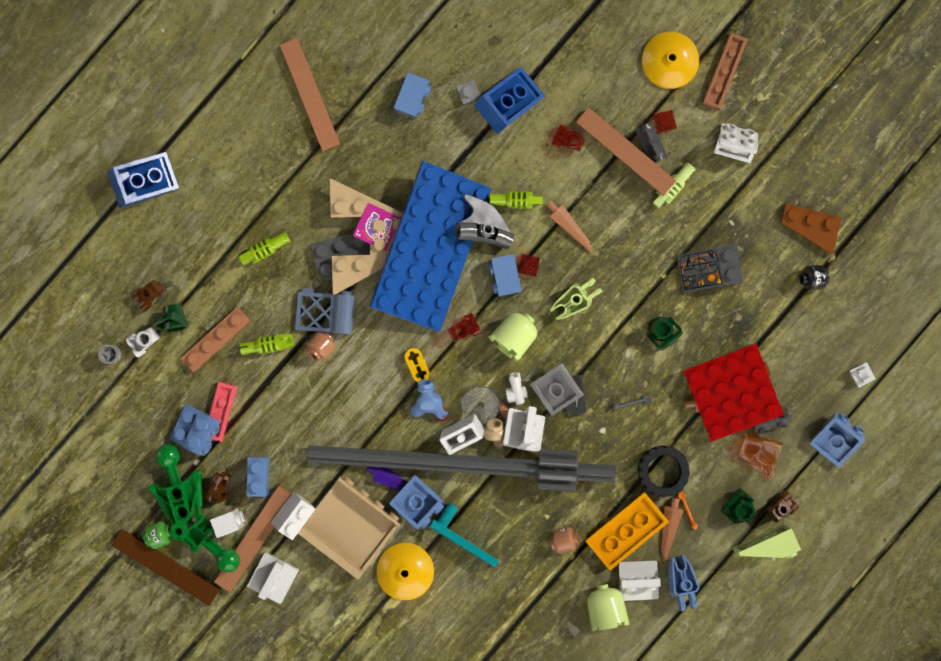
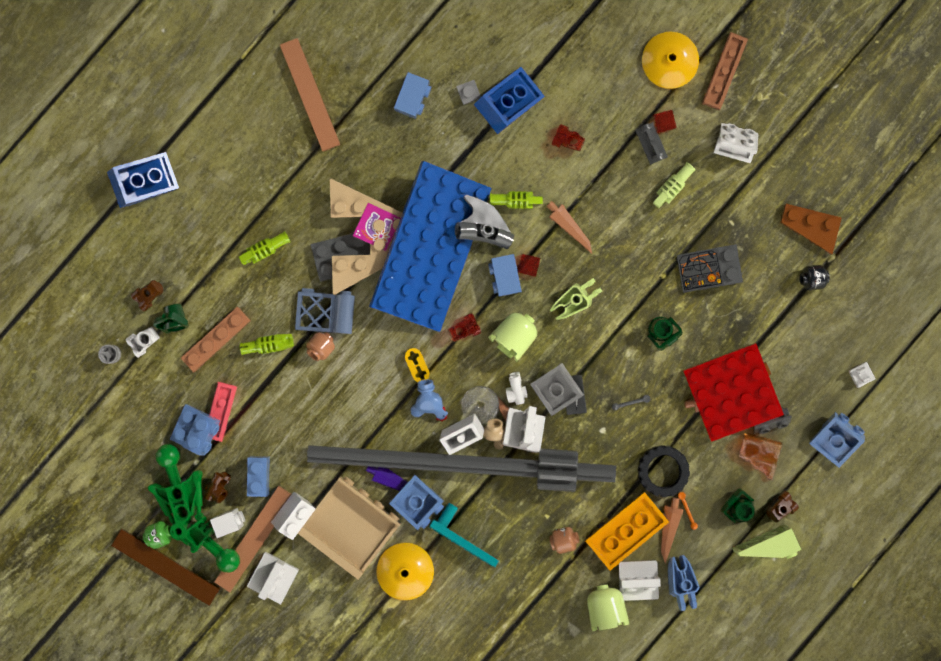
nougat tile [576,107,676,196] -> none

